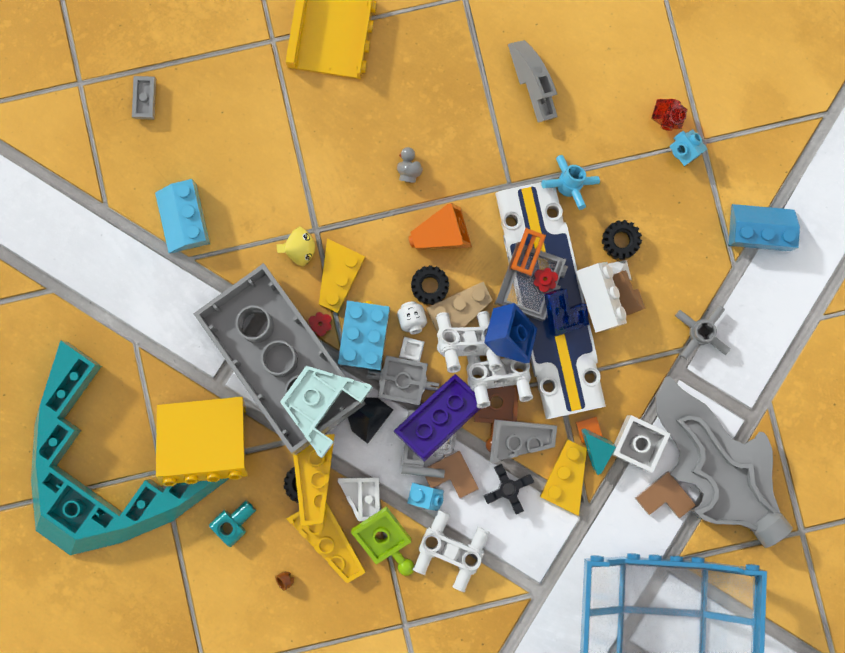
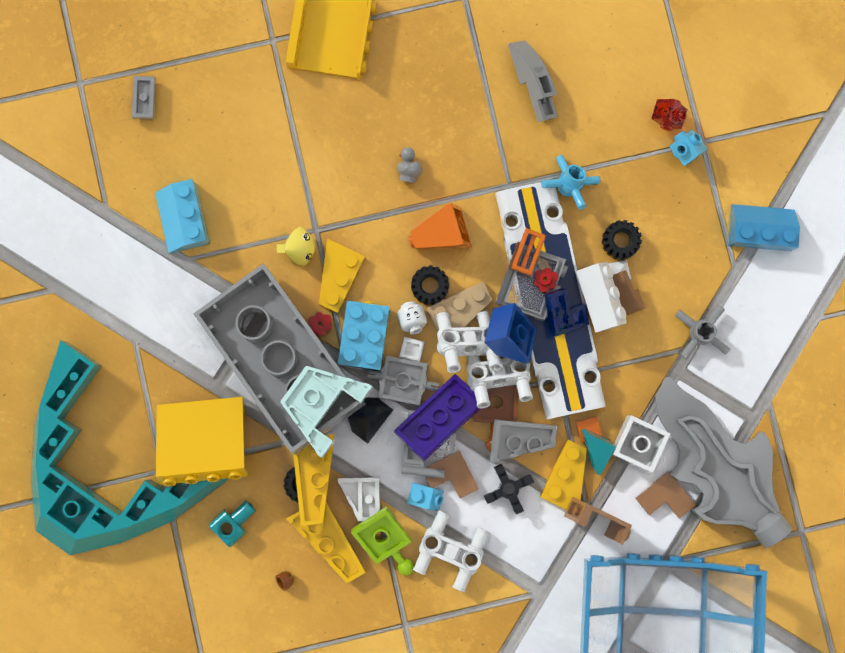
none -> medium nougat panel [564,497,632,545]

